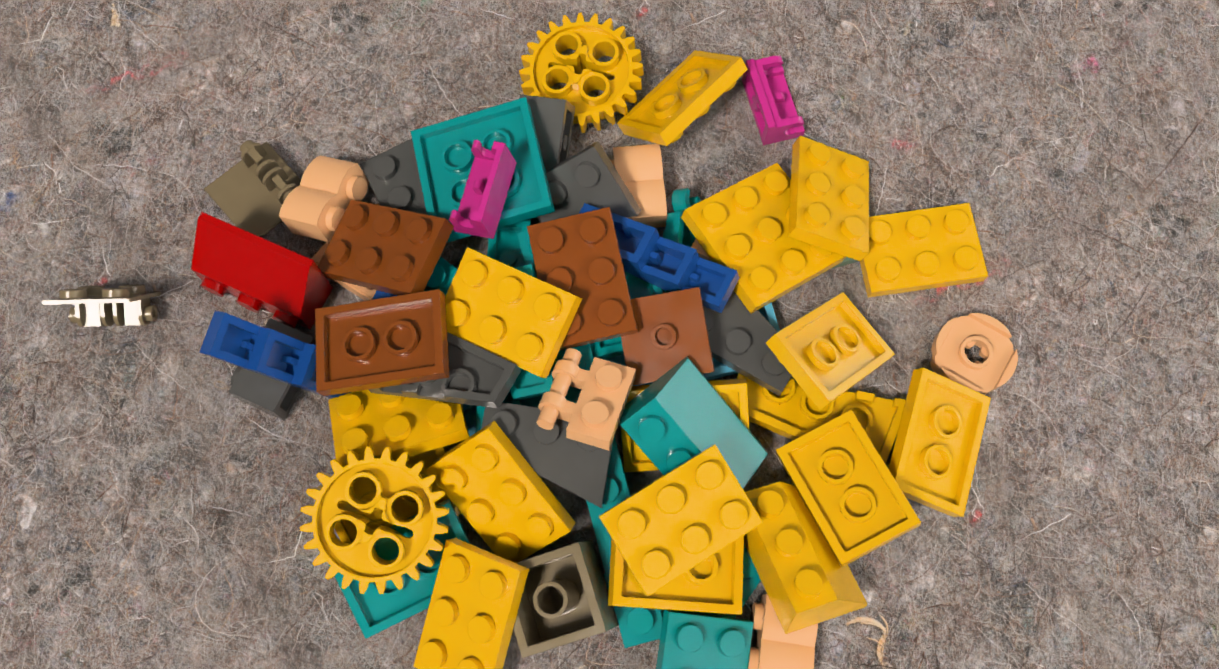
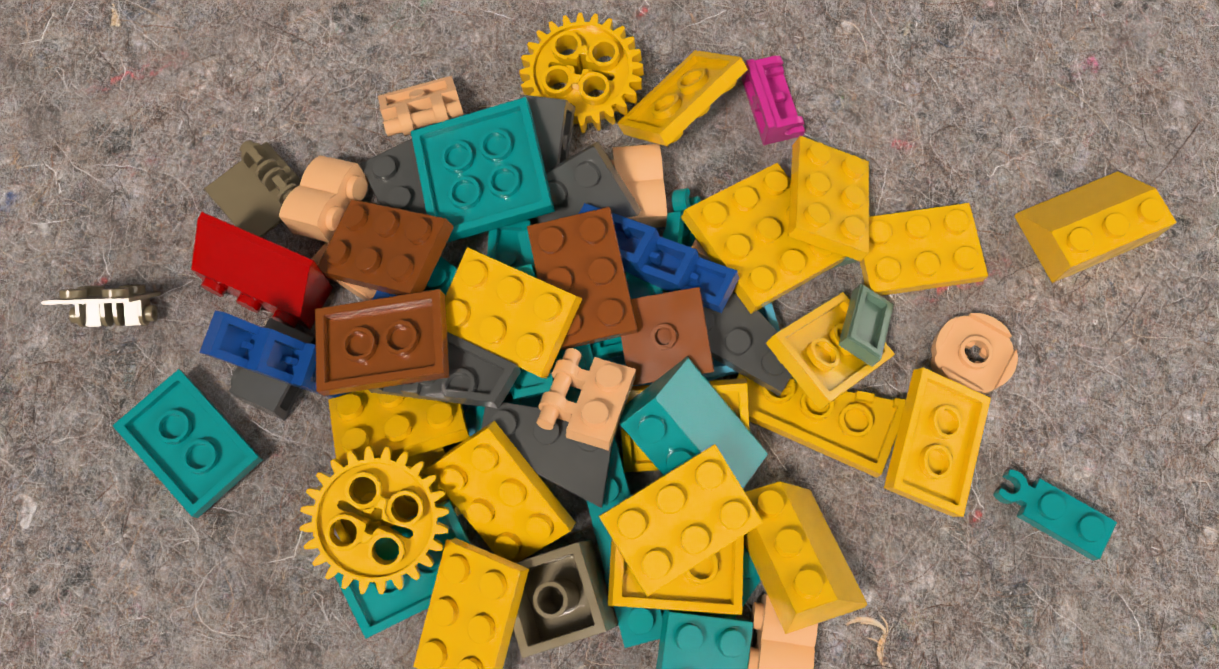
dark pink hinge [449,140,517,239] -> none
yellow plate [776,409,921,567] -> none
none -> teal plate [112,369,263,519]
none -> light nougat plate [378,75,464,137]
none -> sand green tile [838,284,893,367]
none -> teal plate [993,470,1117,561]
none -> yellow slope [1014,171,1177,283]

